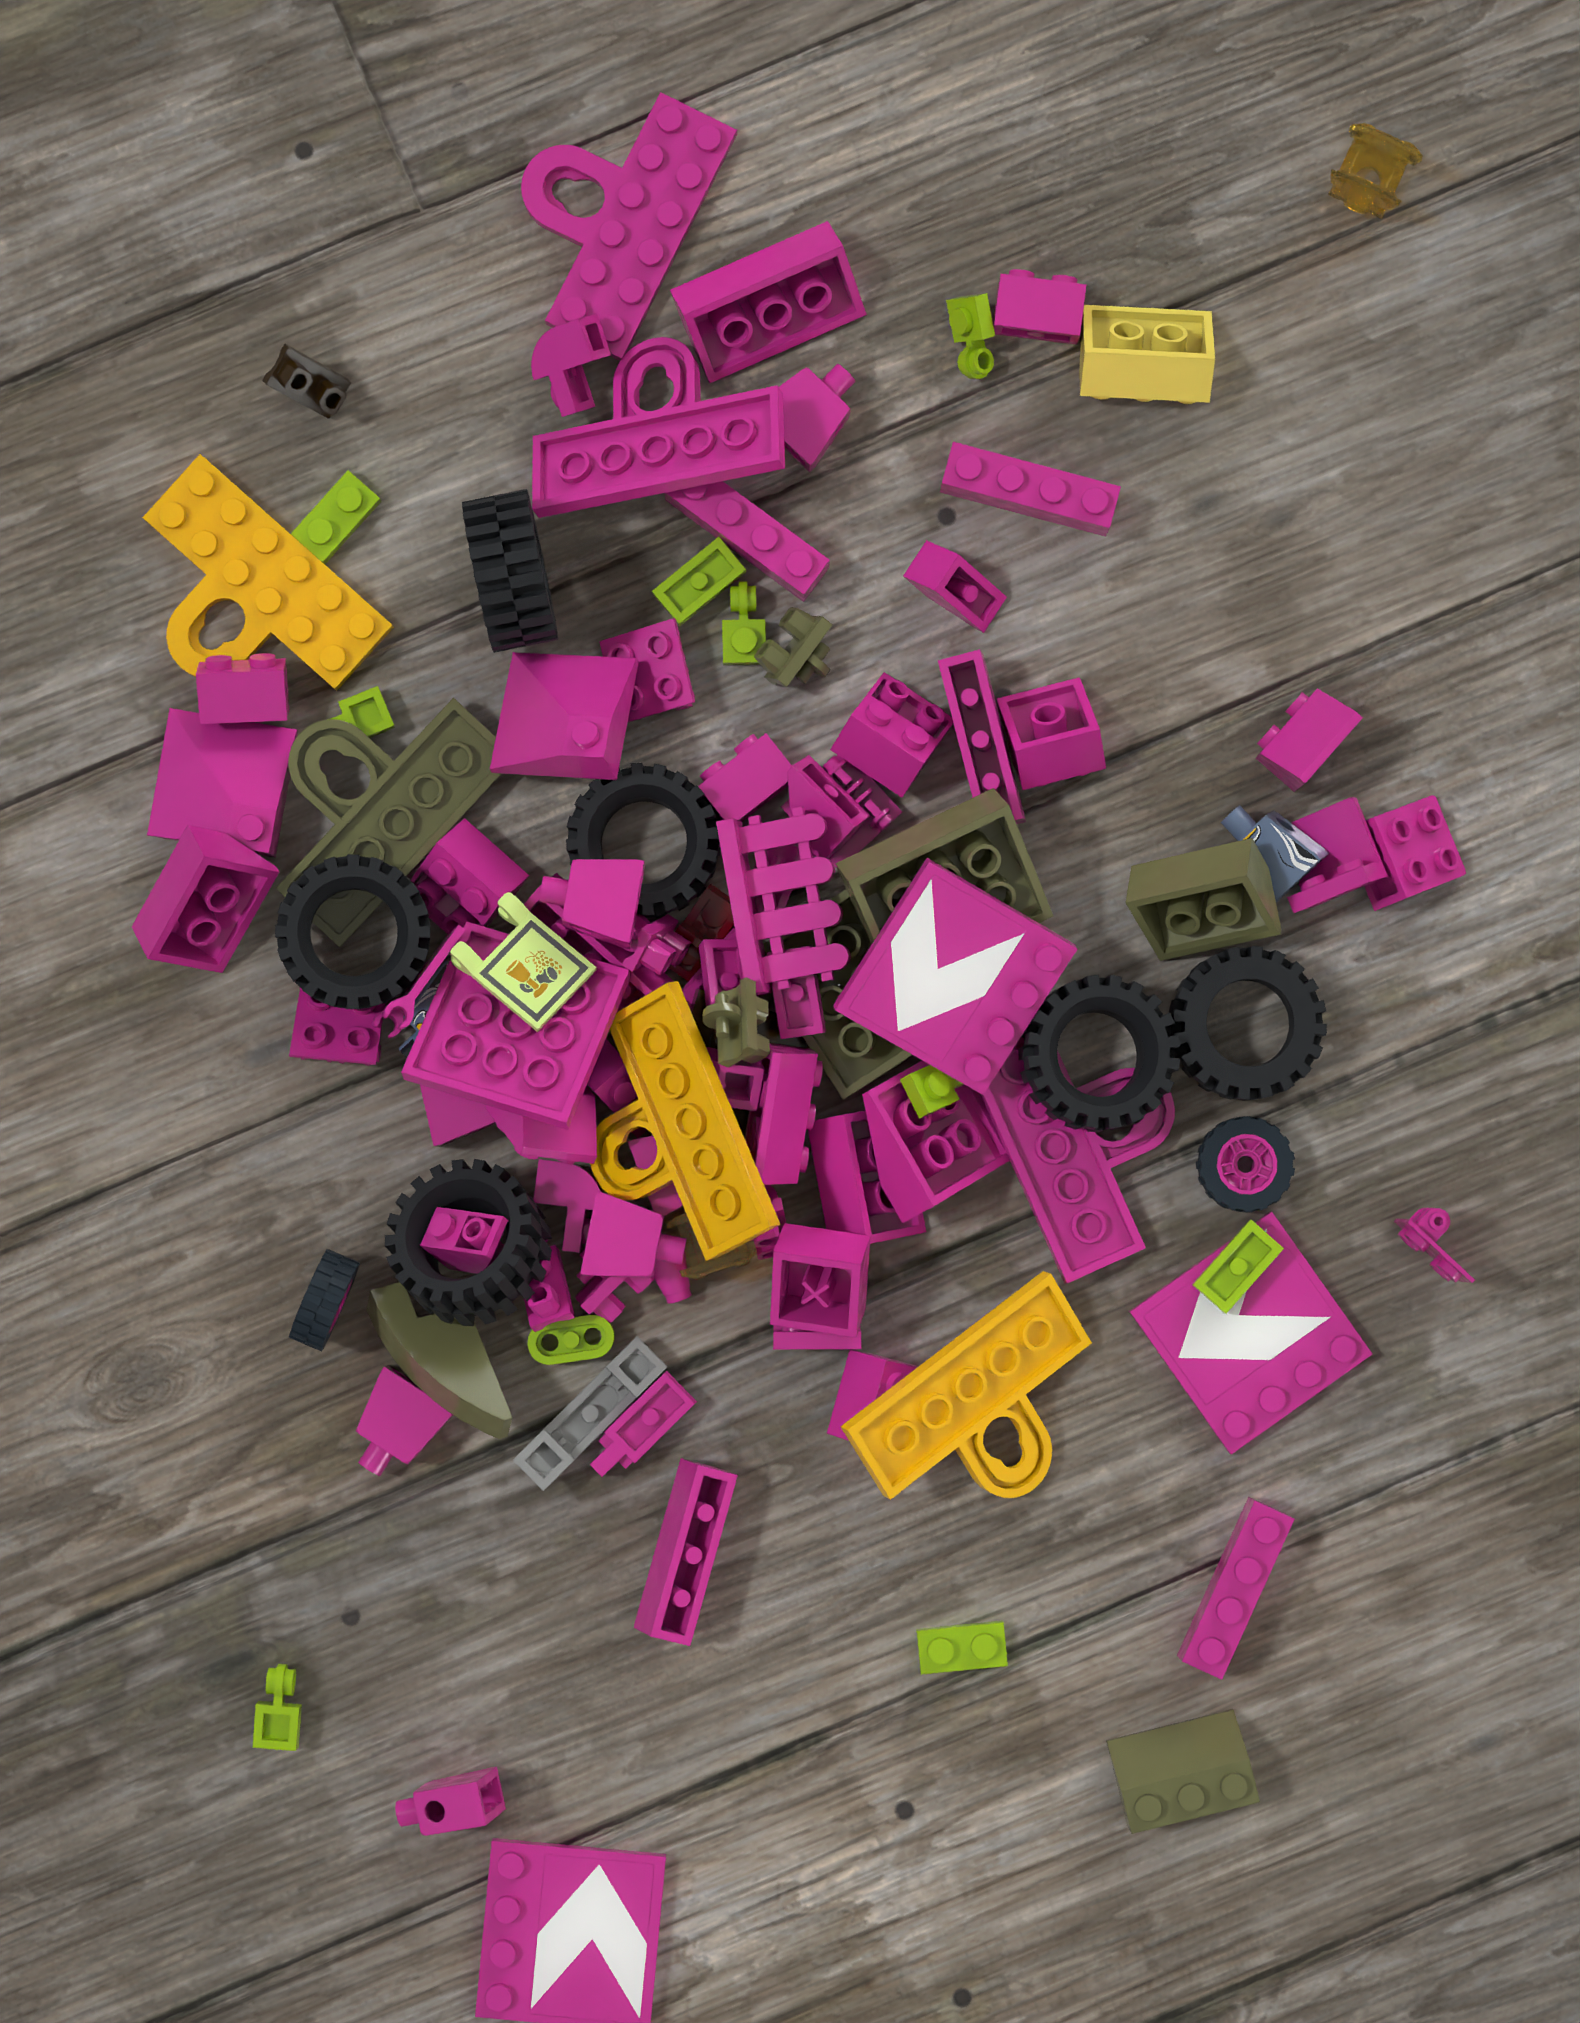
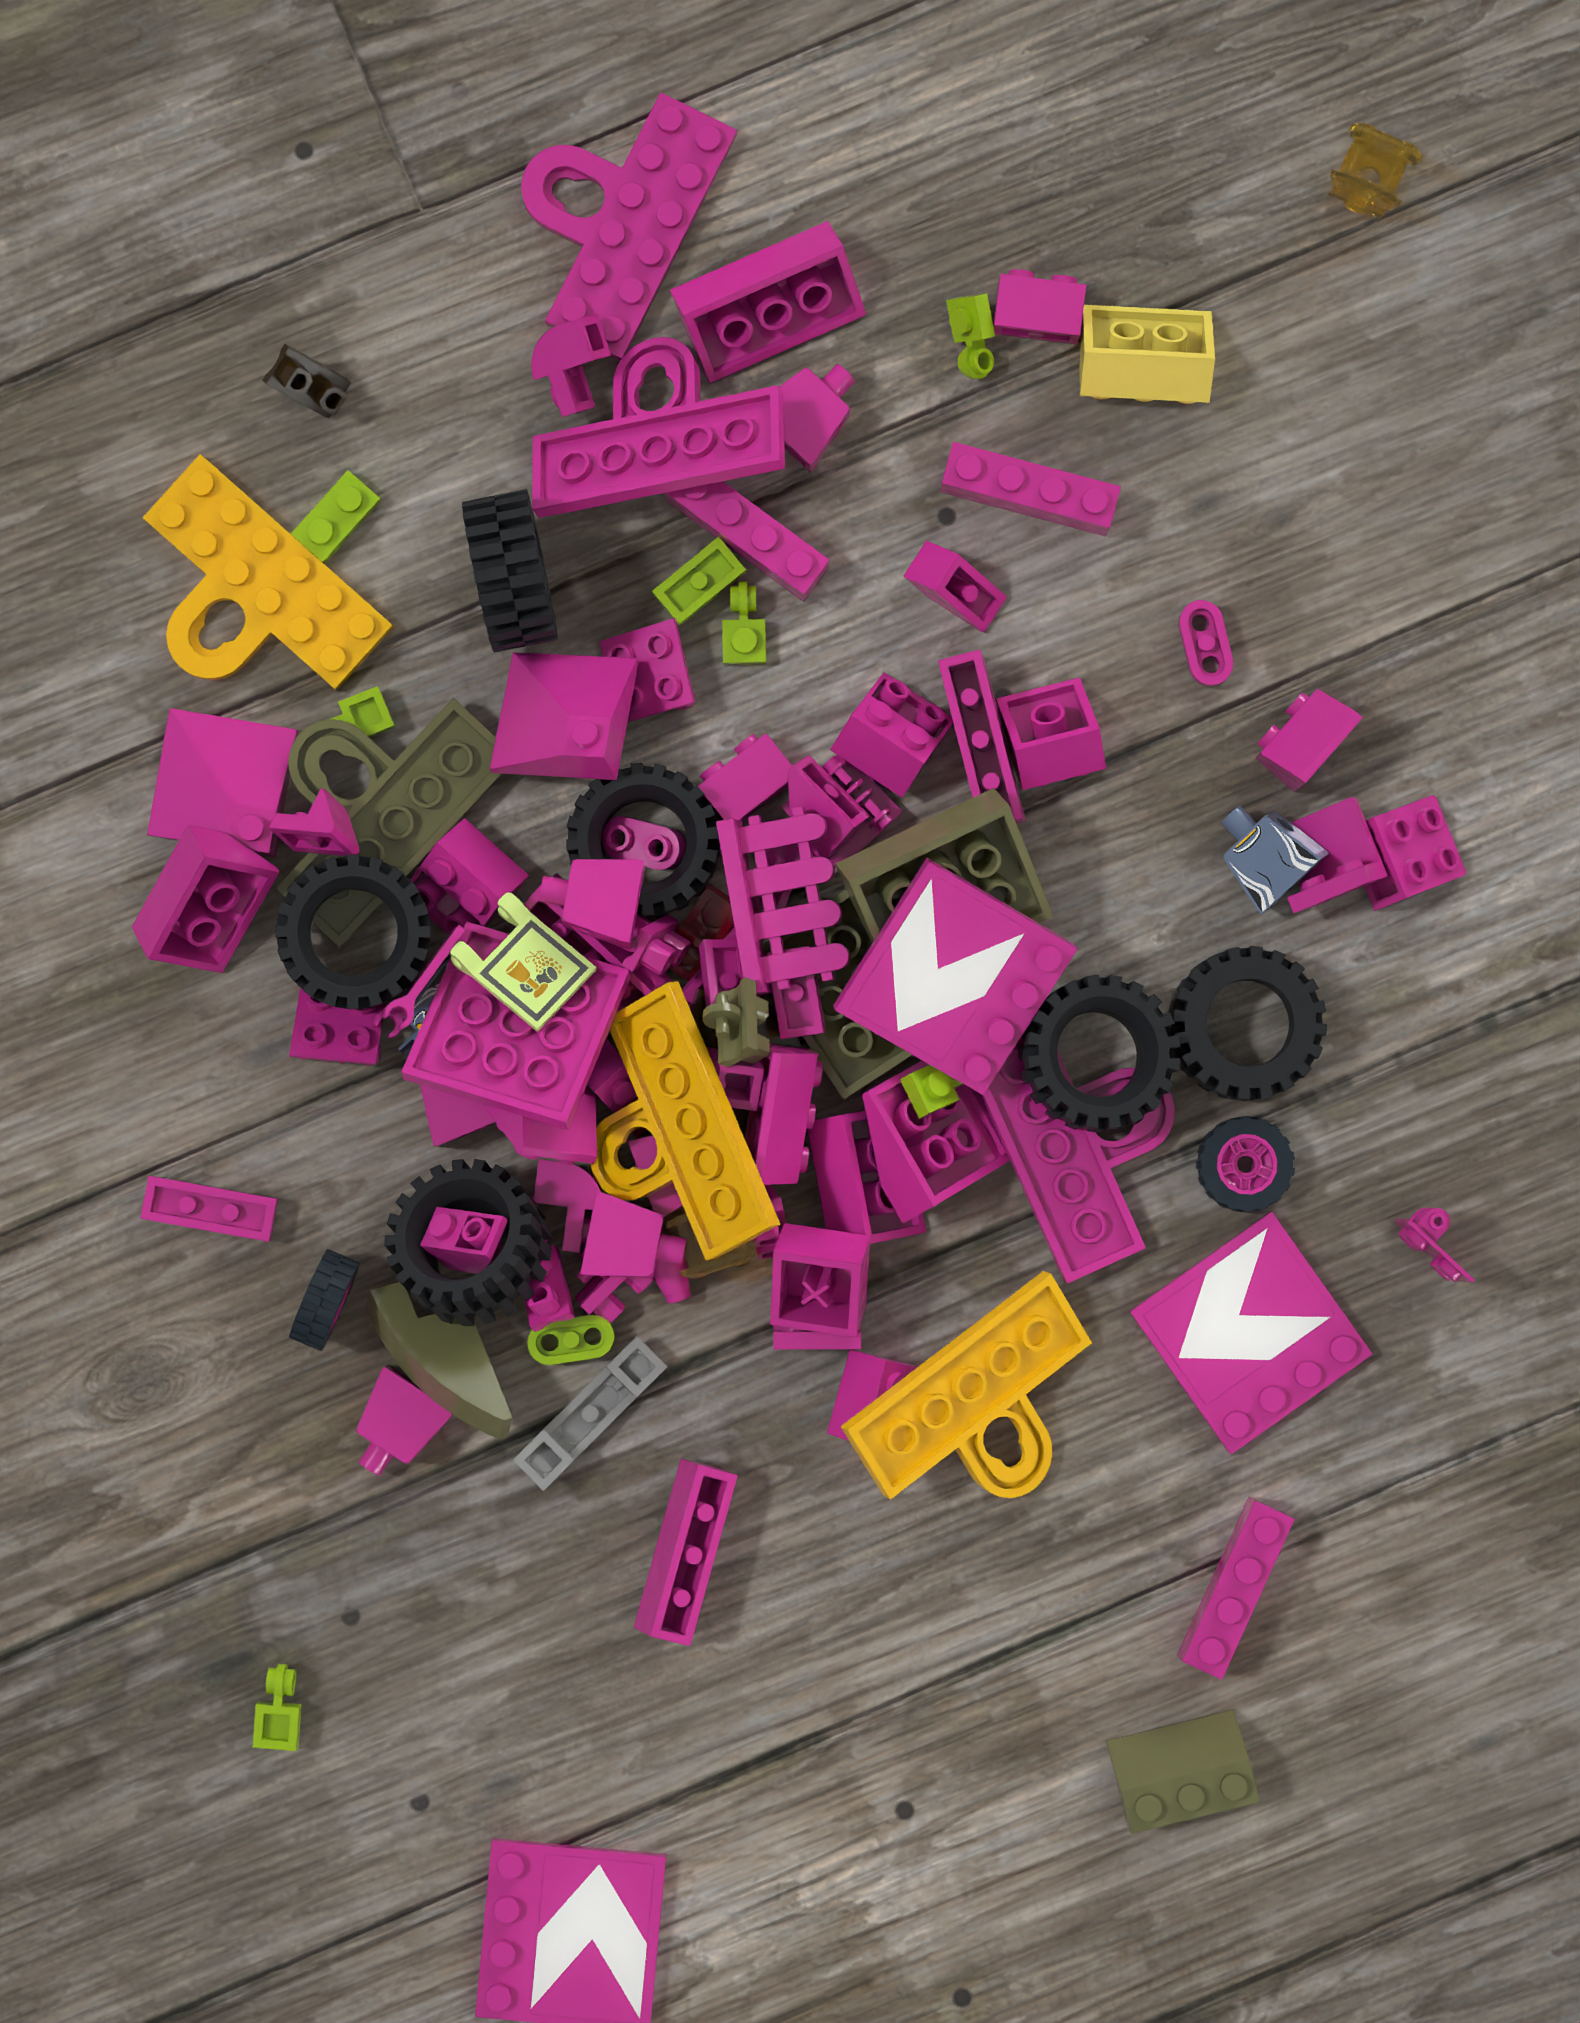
dark pink brick [196,653,290,724] -> none
dark pink torso [395,1766,506,1836] -> none
dark pink hinge [590,1370,697,1477] -> none
olive hips [754,607,833,687] -> none
lime plate [916,1620,1008,1675] -> none
olive slope [1125,838,1281,961] -> none
lime plate [1192,1219,1284,1314] -> none
none -> dark pink plate [140,1176,279,1242]
none -> dark pink slope [269,788,360,856]
none -> dark pink plate [602,816,686,870]
none -> dark pink plate [1178,600,1233,687]

